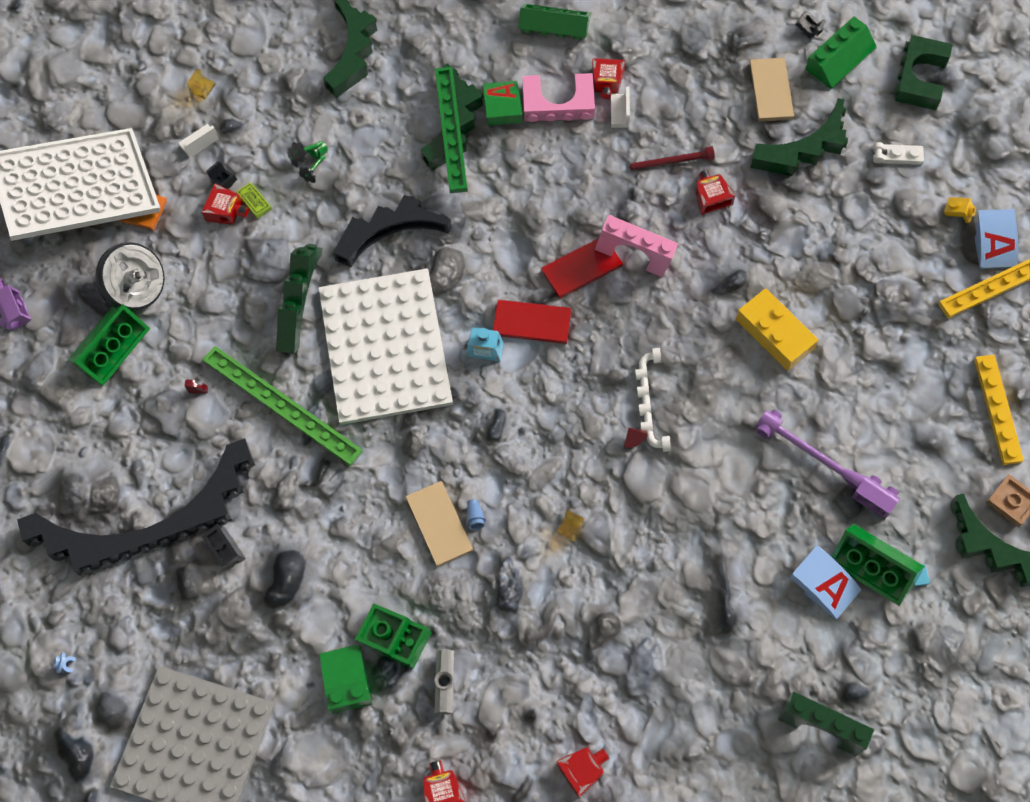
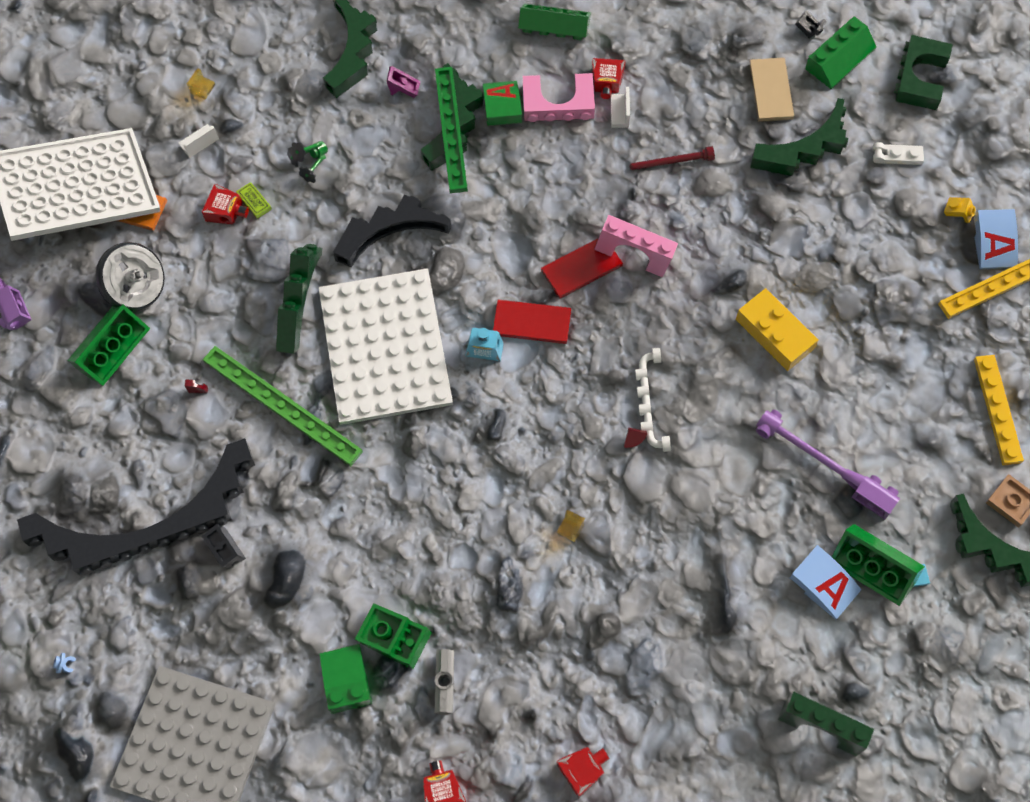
black bracket [206,161,238,189] -> none
tan tile [406,481,473,567] -> none
medium blue cone [466,499,486,530] -> none
red torso [695,170,735,215] -> none
none -> magenta slope [386,66,420,98]

